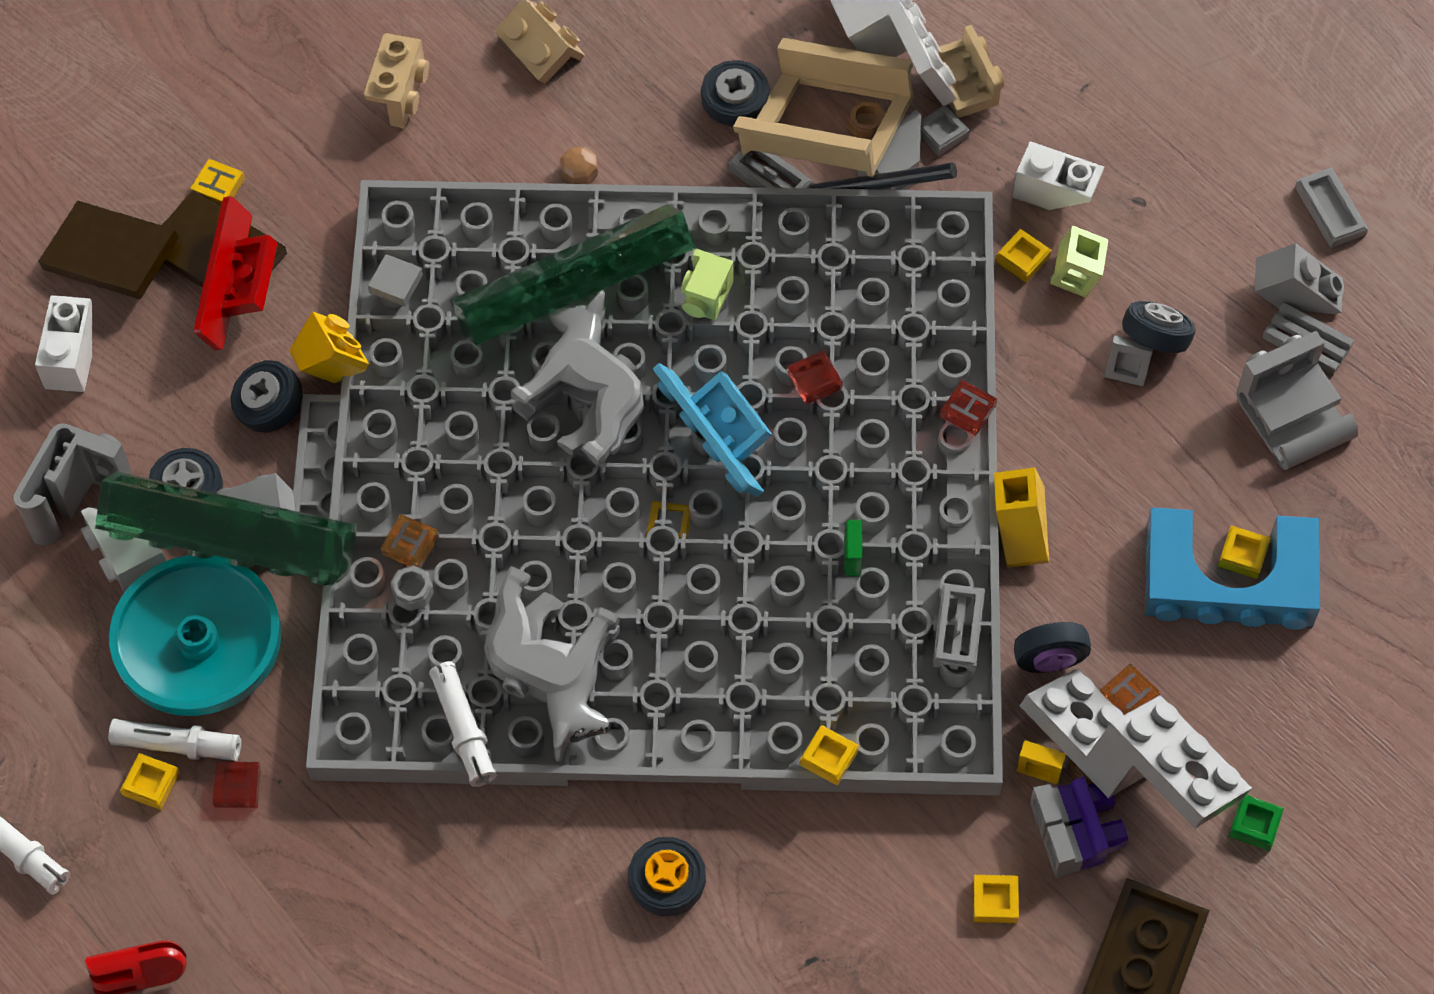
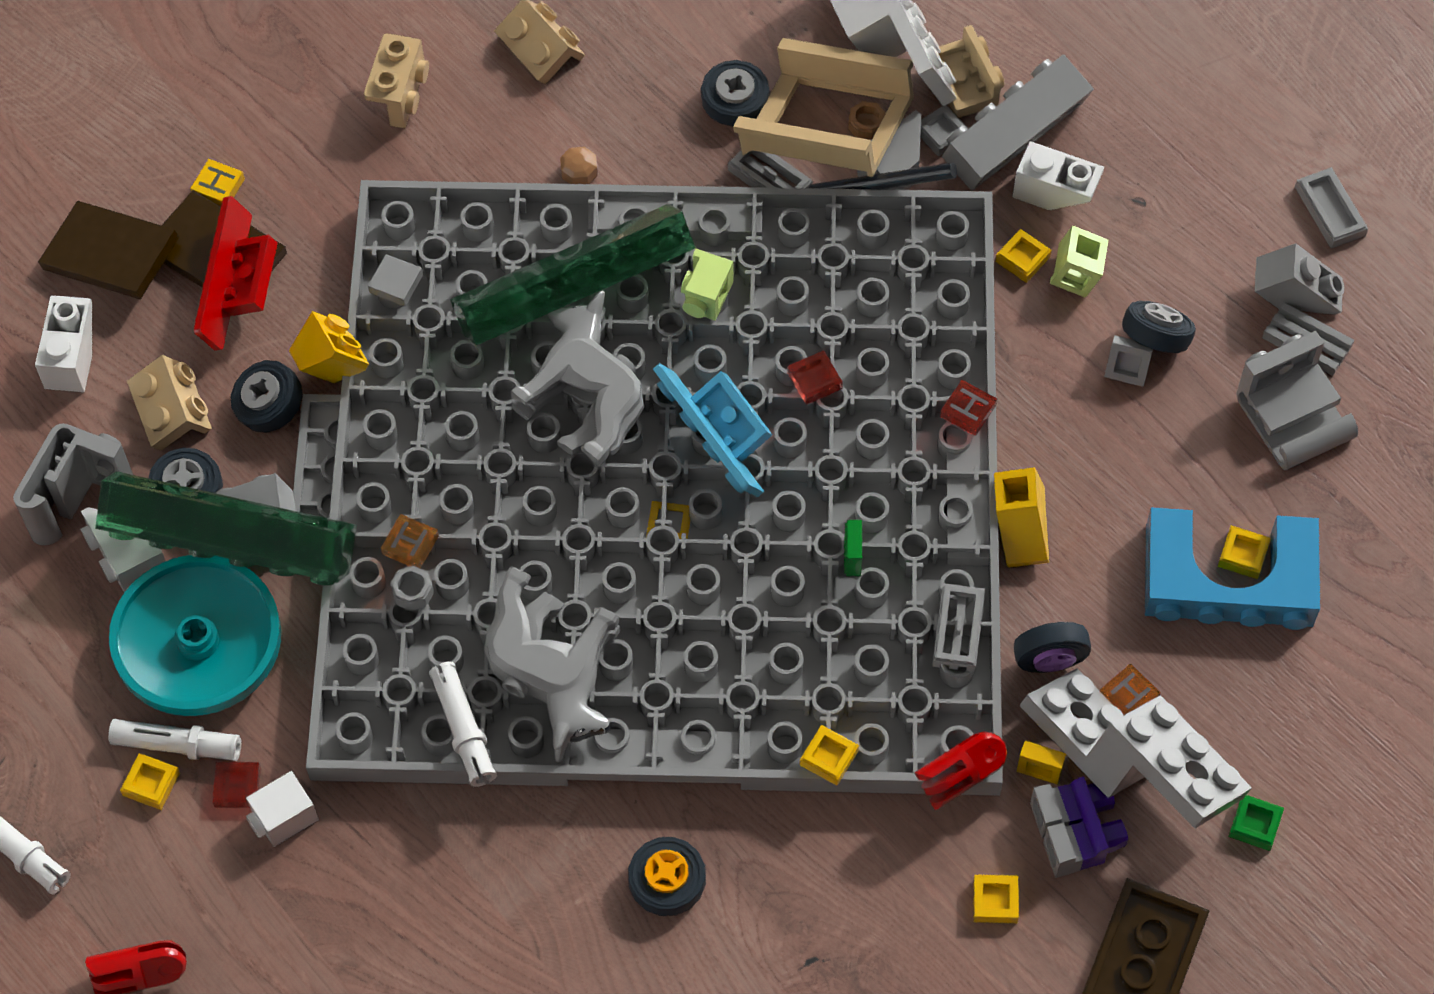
none -> tan bracket [127,355,212,451]
none -> white brick [246,771,319,847]
none -> red arm [914,731,1007,810]
none -> light grey brick [942,54,1094,191]

